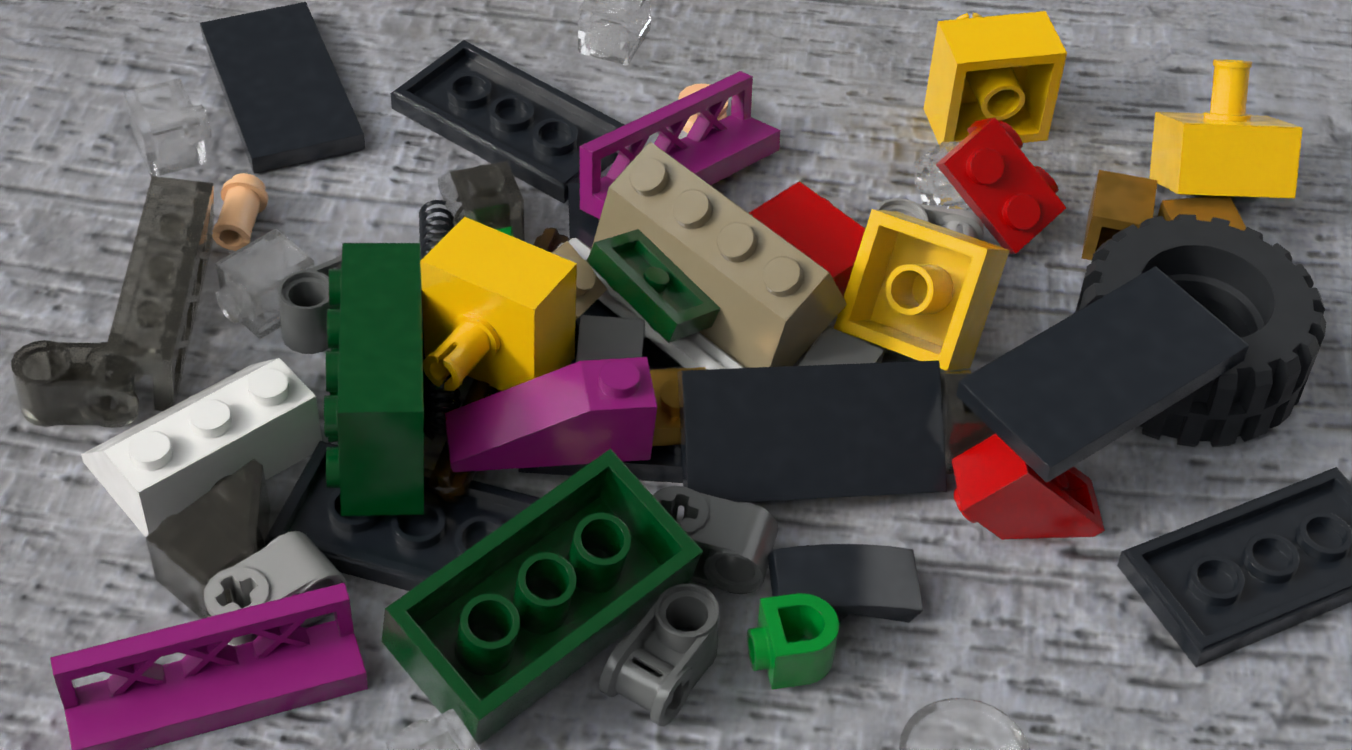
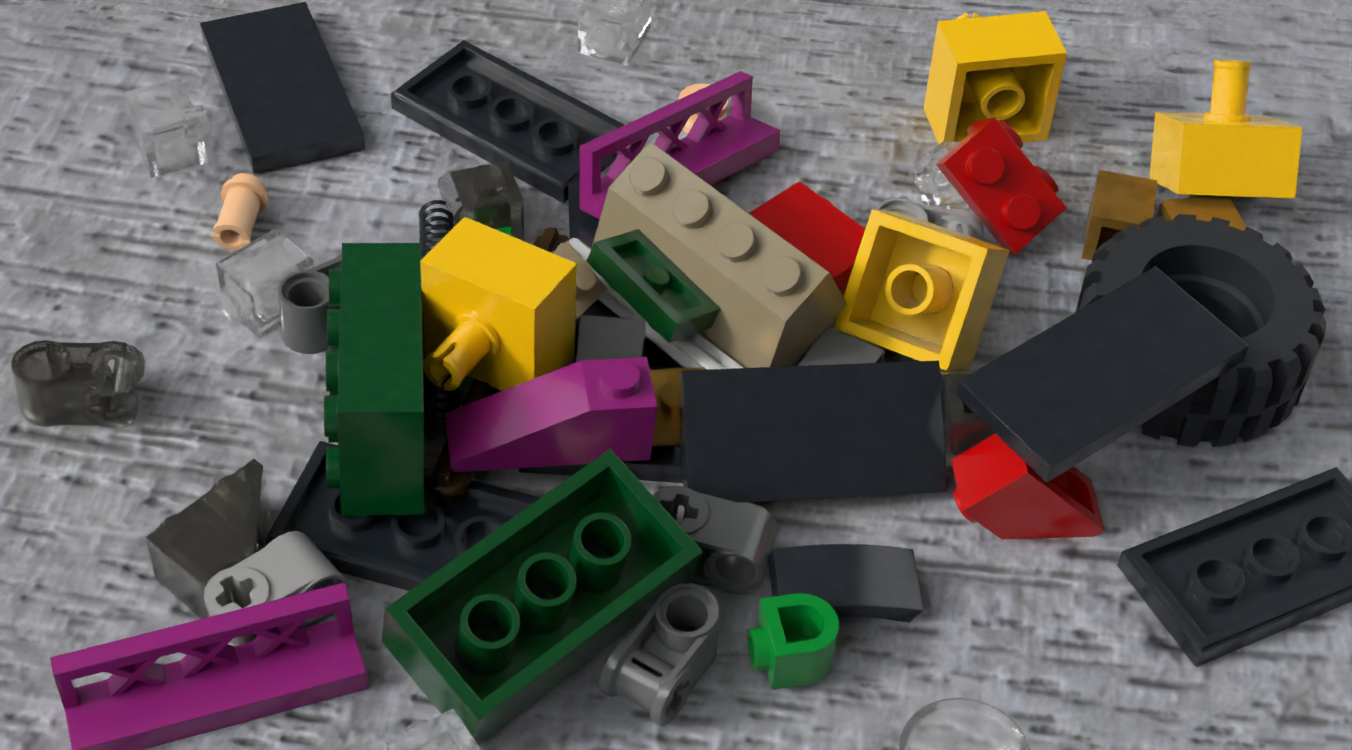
white slope [81,358,322,544] -> none
clear smoke fence [104,176,214,411] -> none

